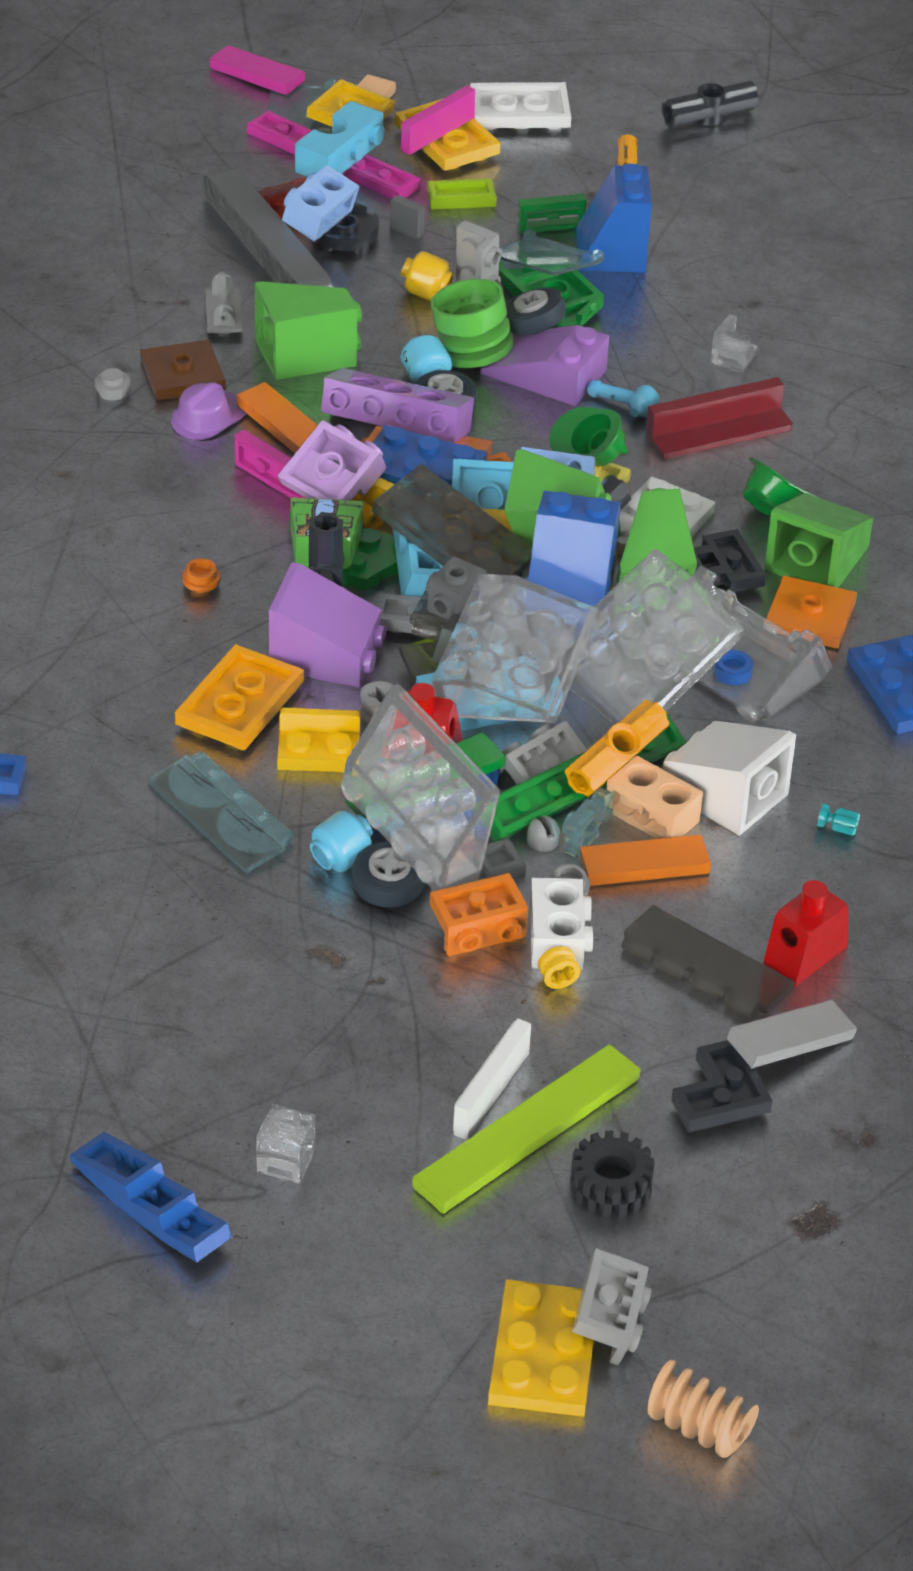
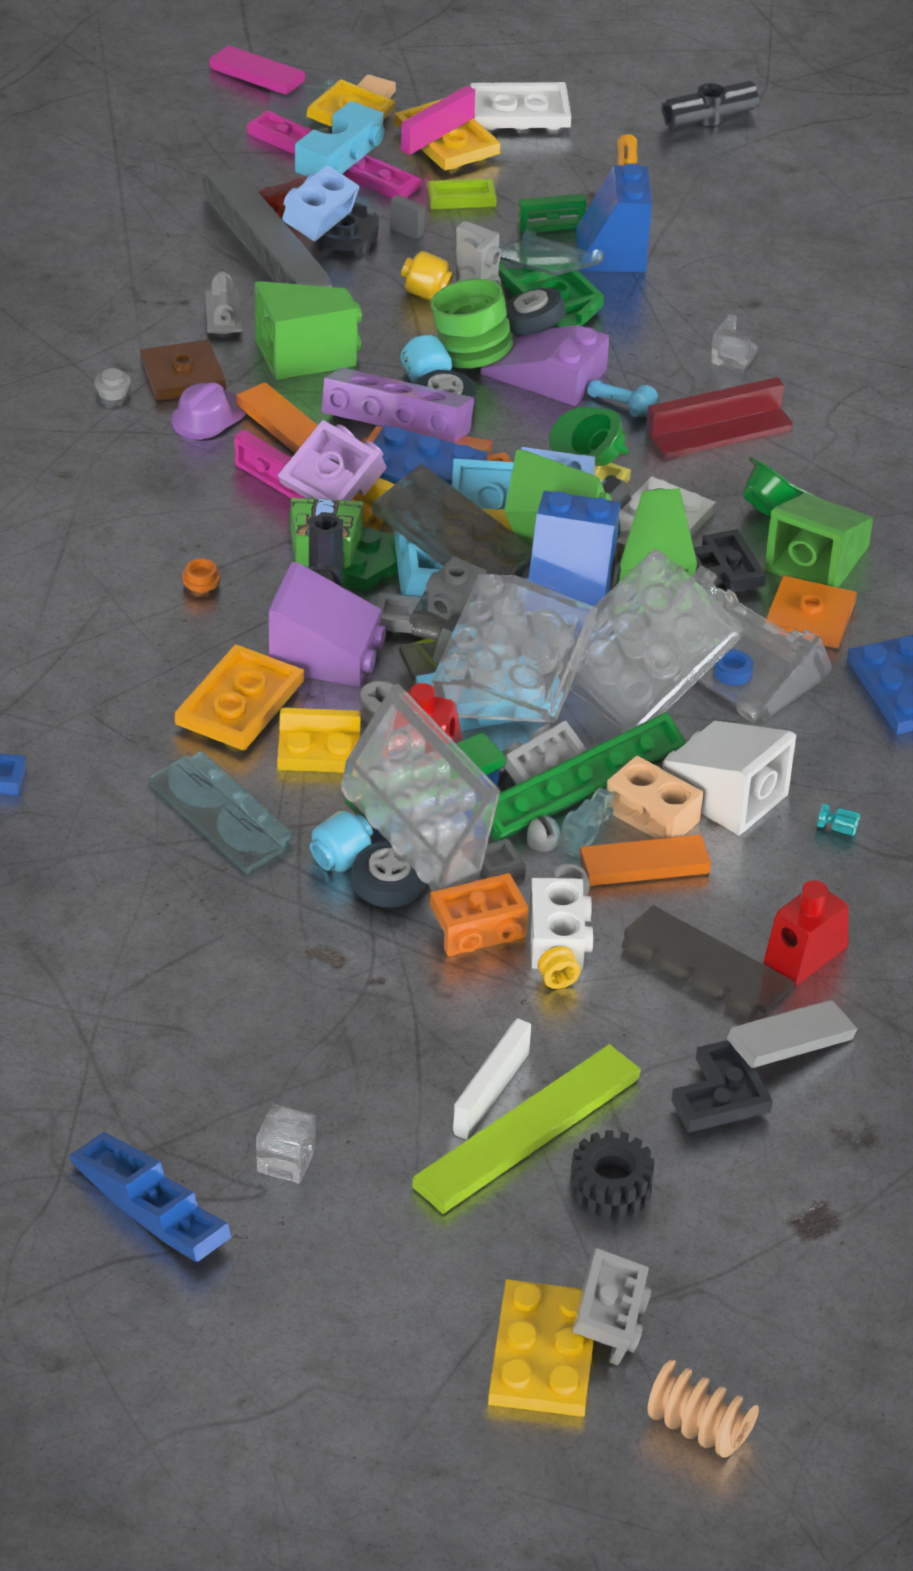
light orange piece [565,699,670,797] -> none

